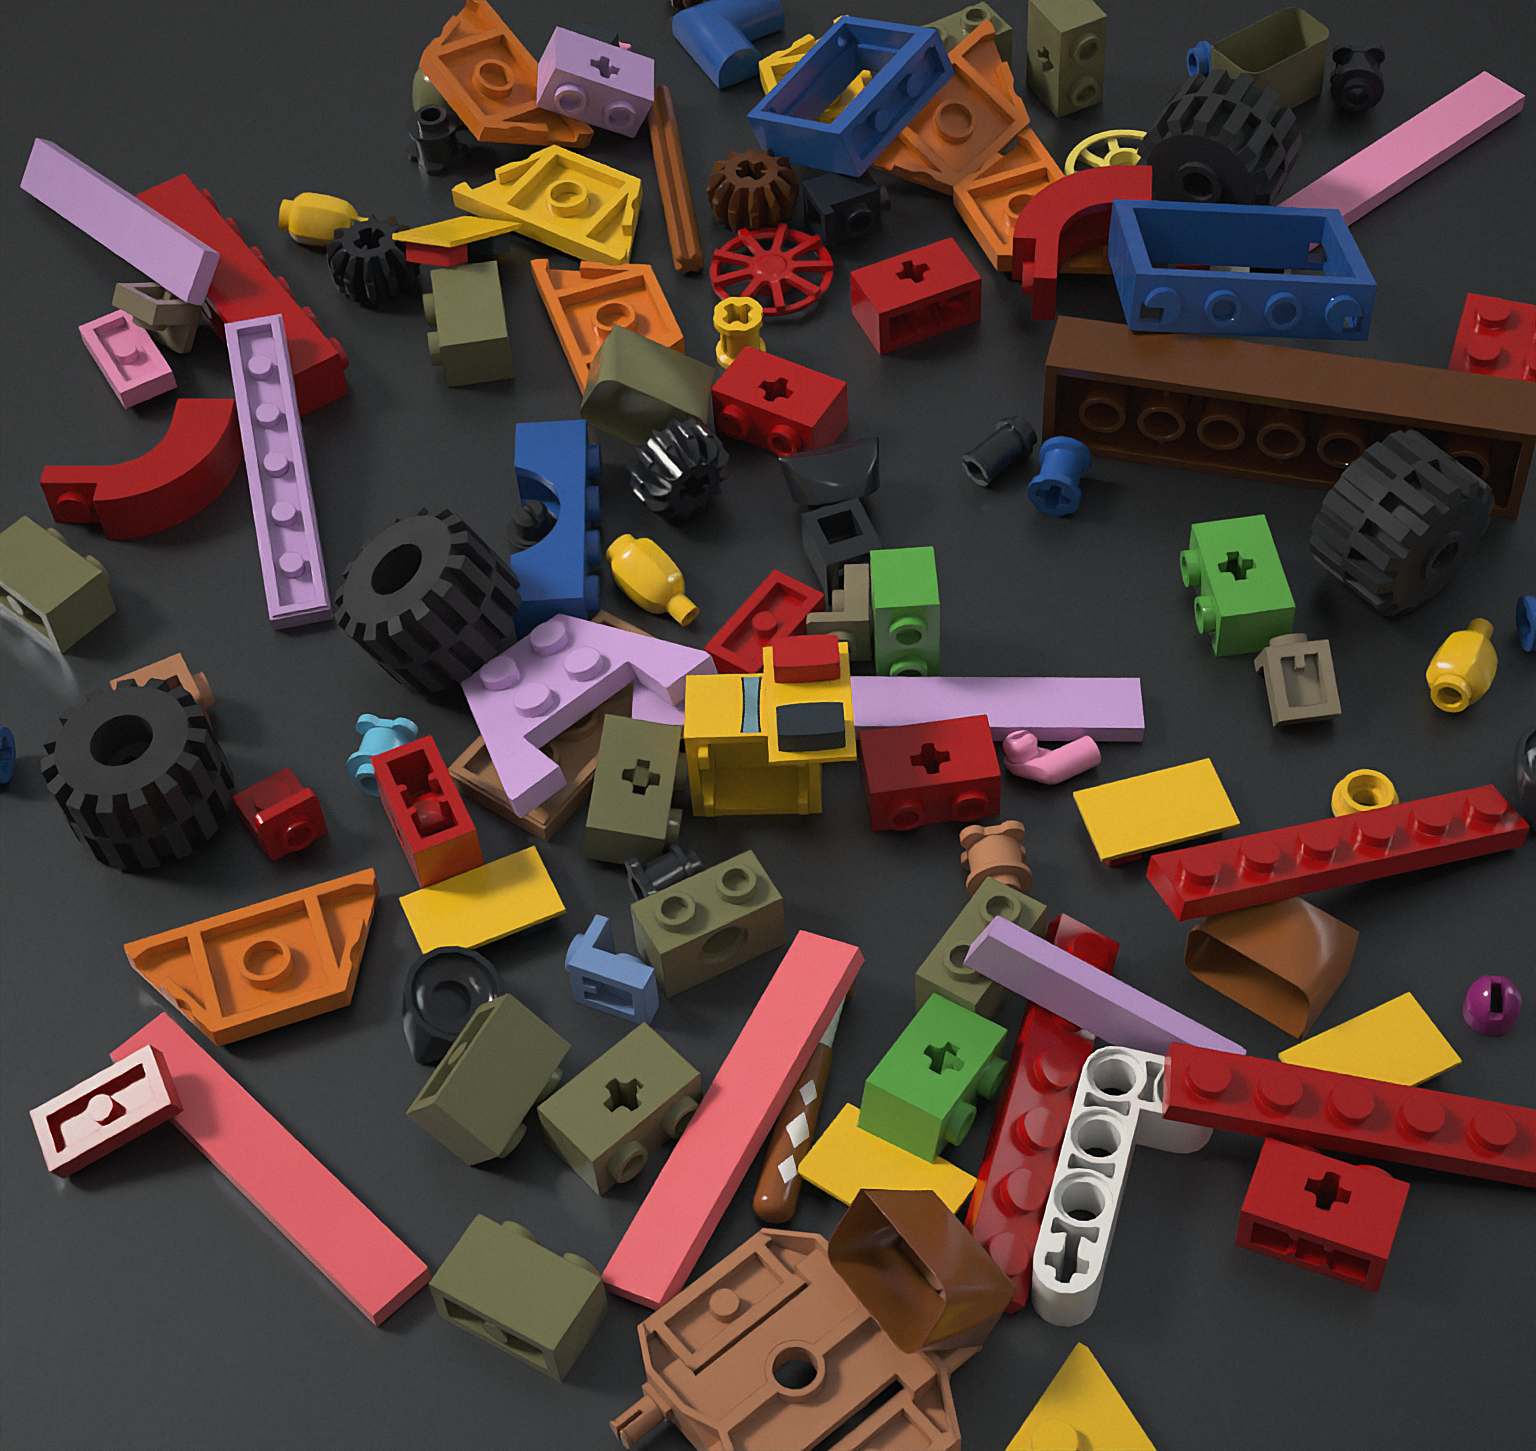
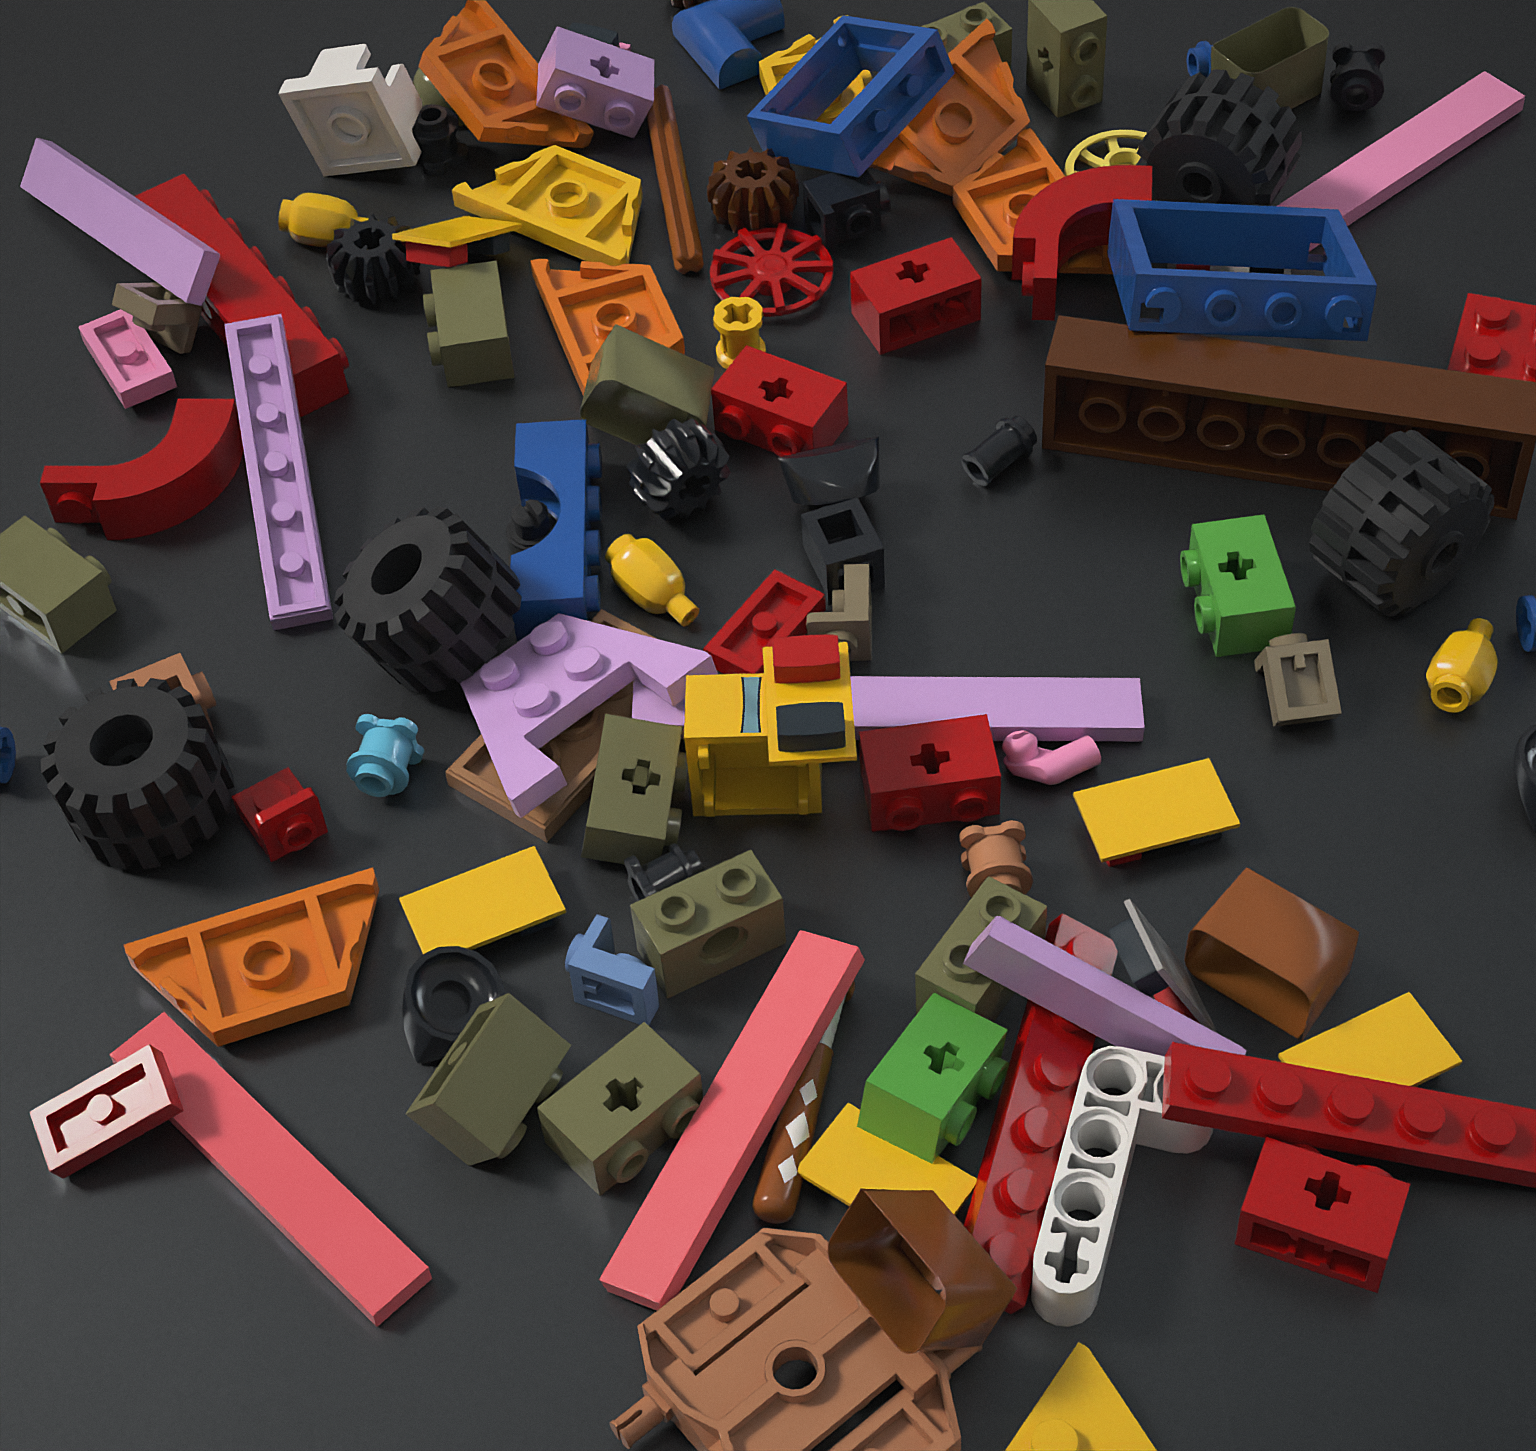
red brick [370,735,484,889] -> none
olive brick [429,1213,609,1383] -> none
bright green brick [870,546,940,677] -> none
blue bush [1027,436,1092,517] -> none
red plate [1146,784,1530,922] -> none
yellow plate [1331,769,1399,817] -> none
magenta hinge [1462,975,1522,1036] -> none
none -> white panel [278,44,422,177]
none -> piece [1108,898,1217,1033]

